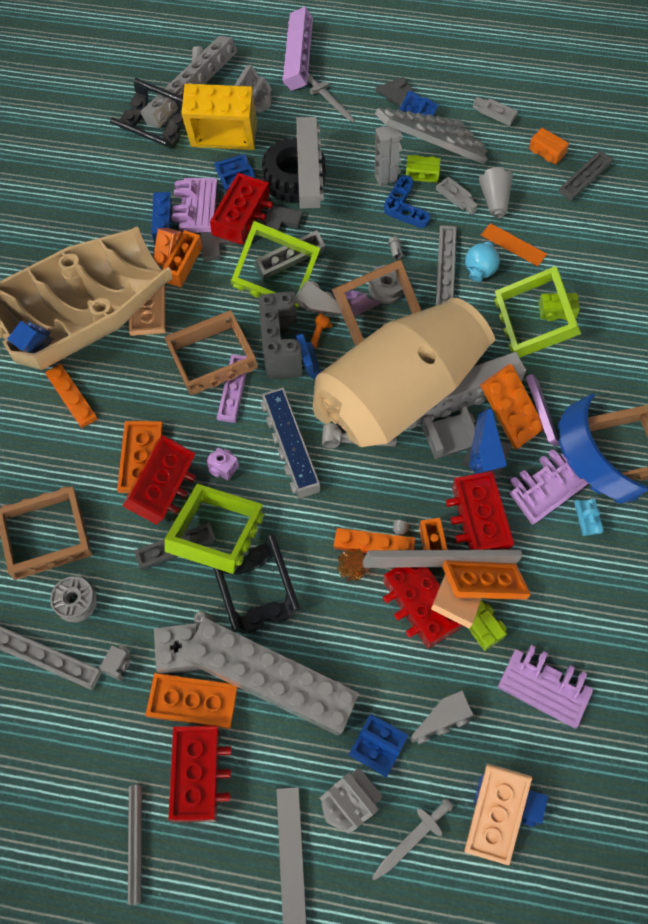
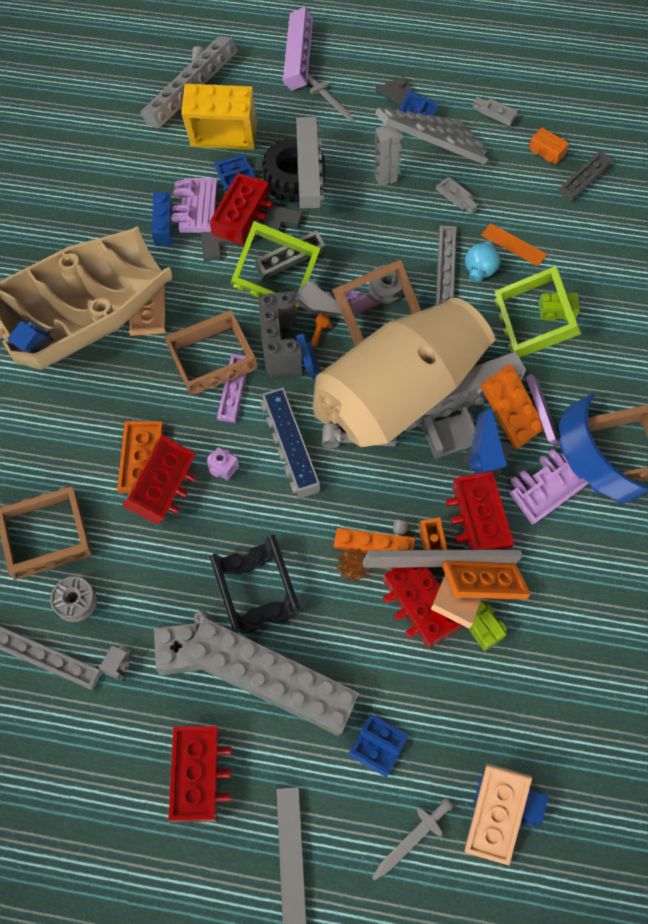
orange plate [45,363,98,429] -> none
black piece [110,78,186,149] -> none
light grey axle [128,785,142,905] -> none
dark grey plate [134,523,217,571] -> none
orange plate [145,673,238,729] -> none
orange brick [153,227,181,267] -> none
orange brick [162,230,202,288] -> none
lime window [165,484,265,574] -> none
light grey piece [234,65,272,113] -> none
light grey piece [320,769,382,834] -> none
blue beam [384,175,430,228] -> none
light grey pin [388,236,404,260] -> none
lime brick [406,155,441,183] -> none
light grey slope [410,691,473,744] -> none
light grey cone [479,167,513,218] -> none
lavender hinge [497,645,593,729] -> none
medium azure hips [574,498,604,536] -> none

